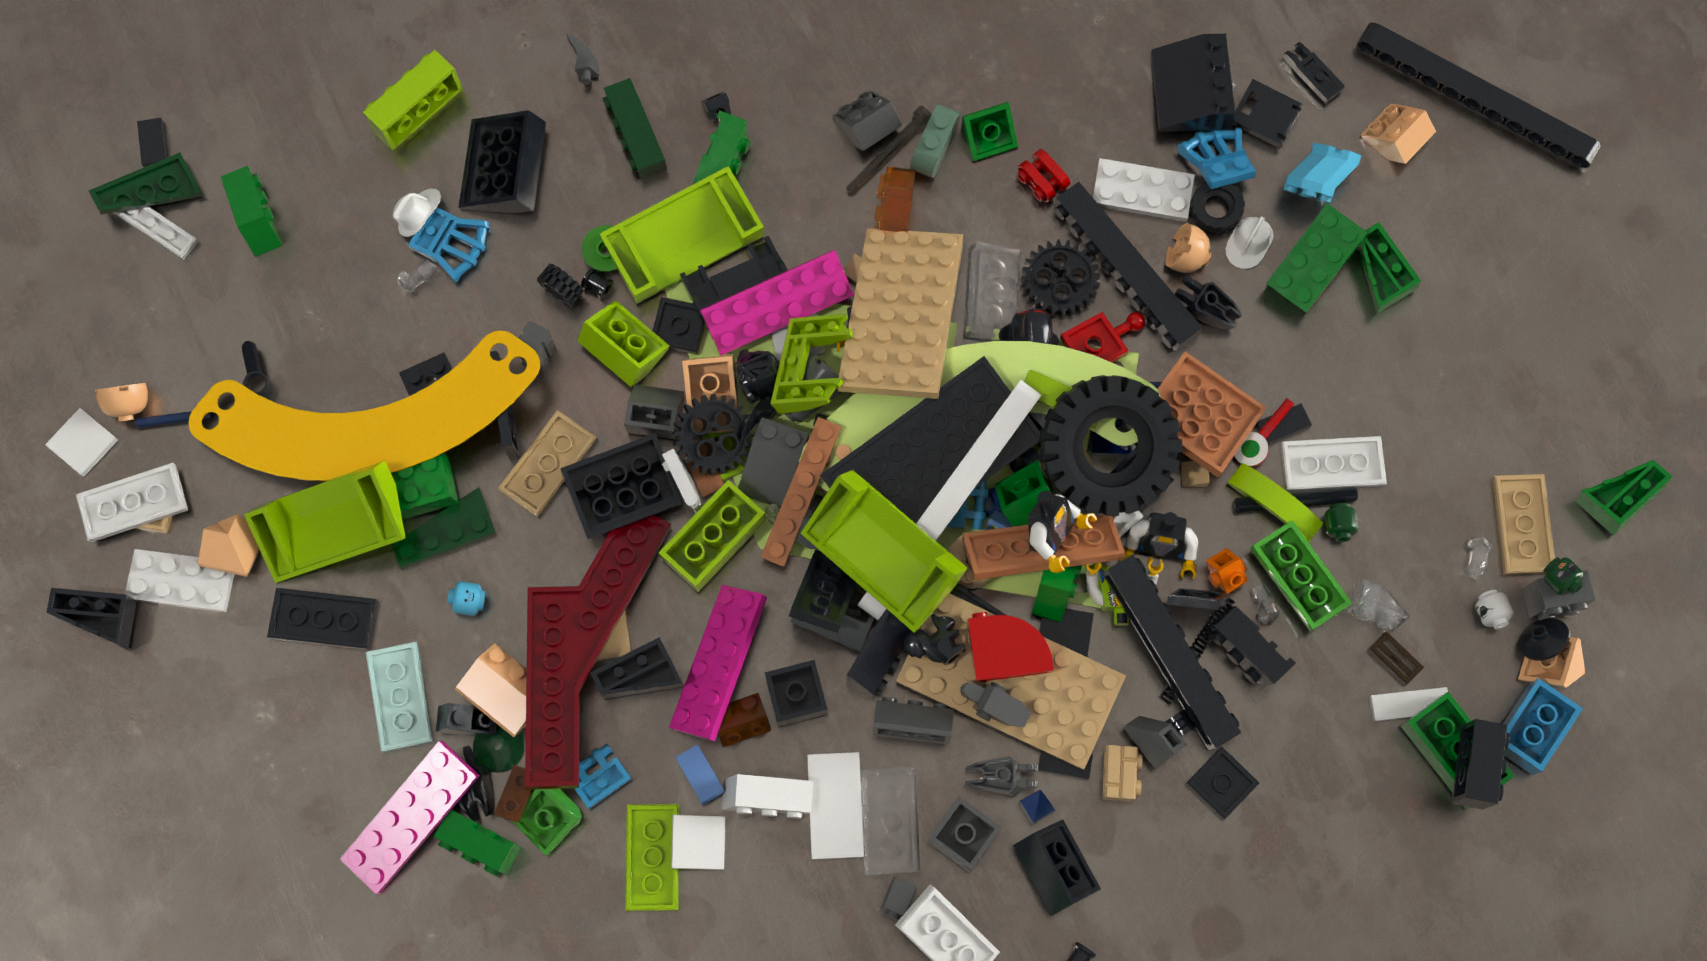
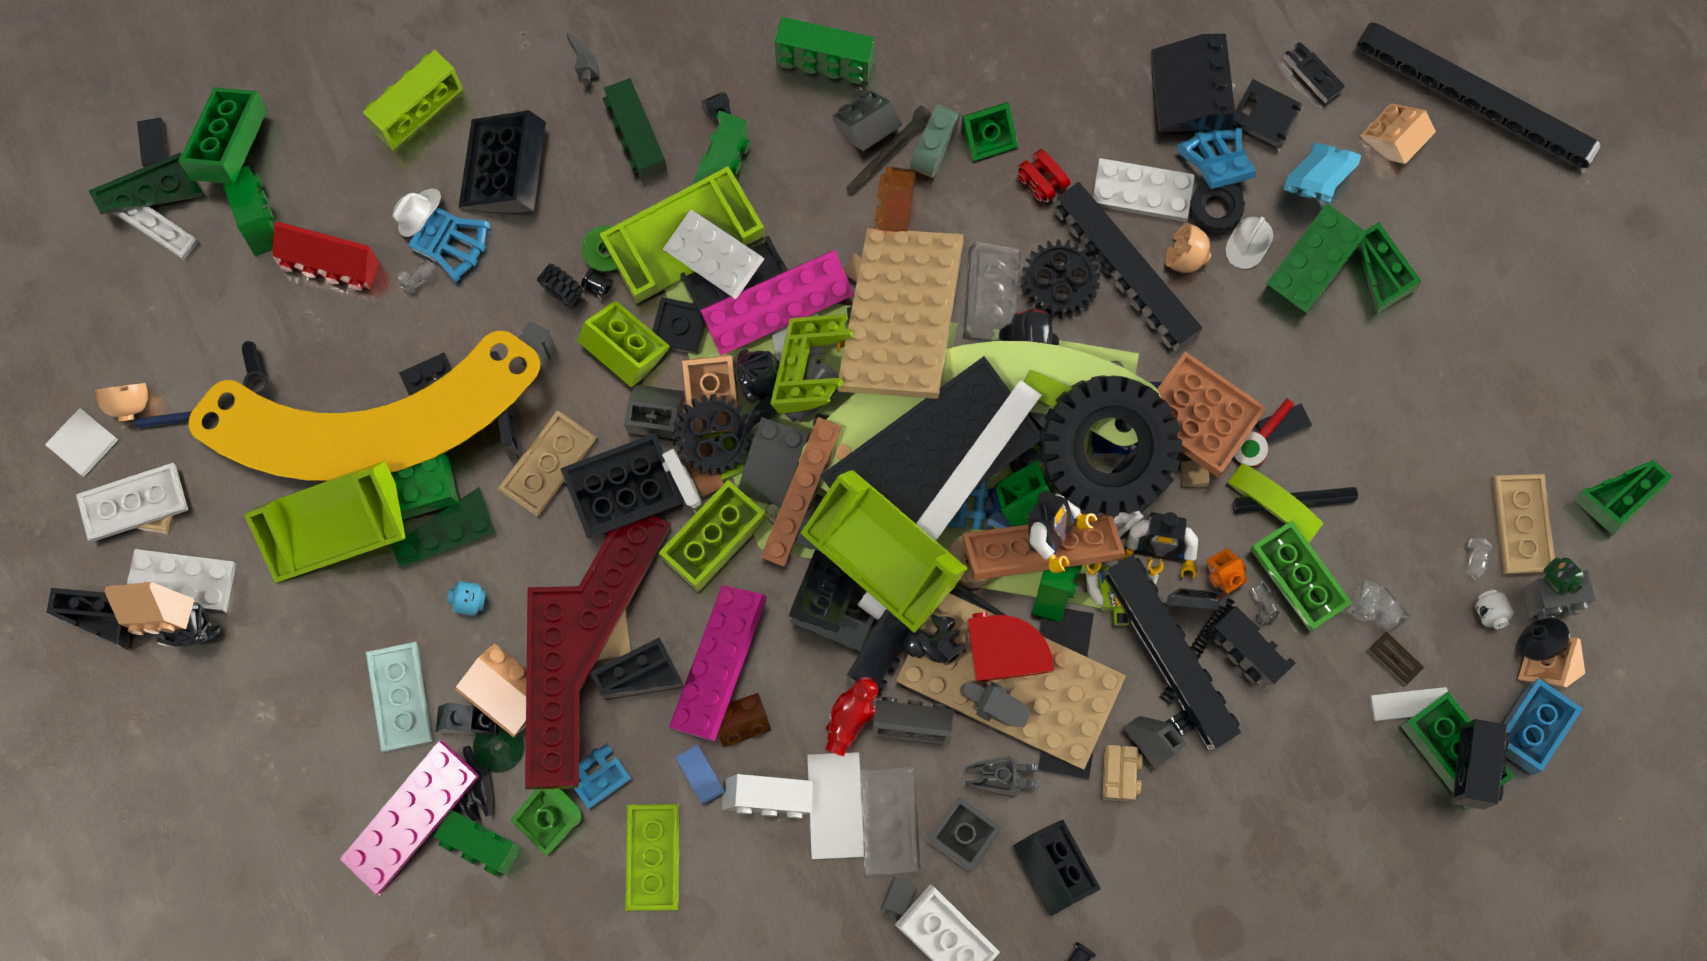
light nougat slope [198,514,260,577] -> none
black tile [267,588,378,650] -> none
reddish brown bracket [494,765,532,823] -> none
white tile [671,815,725,870] -> none
black brick [764,660,828,727] -> none
dark blue slope [1019,789,1055,825] -> none
red plate [1060,312,1146,363] -> none
black hinge [1175,276,1242,330] -> none
black tile [1185,746,1260,820] -> none
white tile [1280,436,1387,492] -> none
dark green head [1324,503,1359,542] -> none
none -> light nougat slope [104,582,194,635]
none -> black piece [157,602,221,647]
none -> green brick [178,87,267,184]
none -> red slope [273,221,380,290]
none -> white plate [663,209,764,299]
none -> green brick [774,17,875,84]
none -> red animal [825,676,878,757]

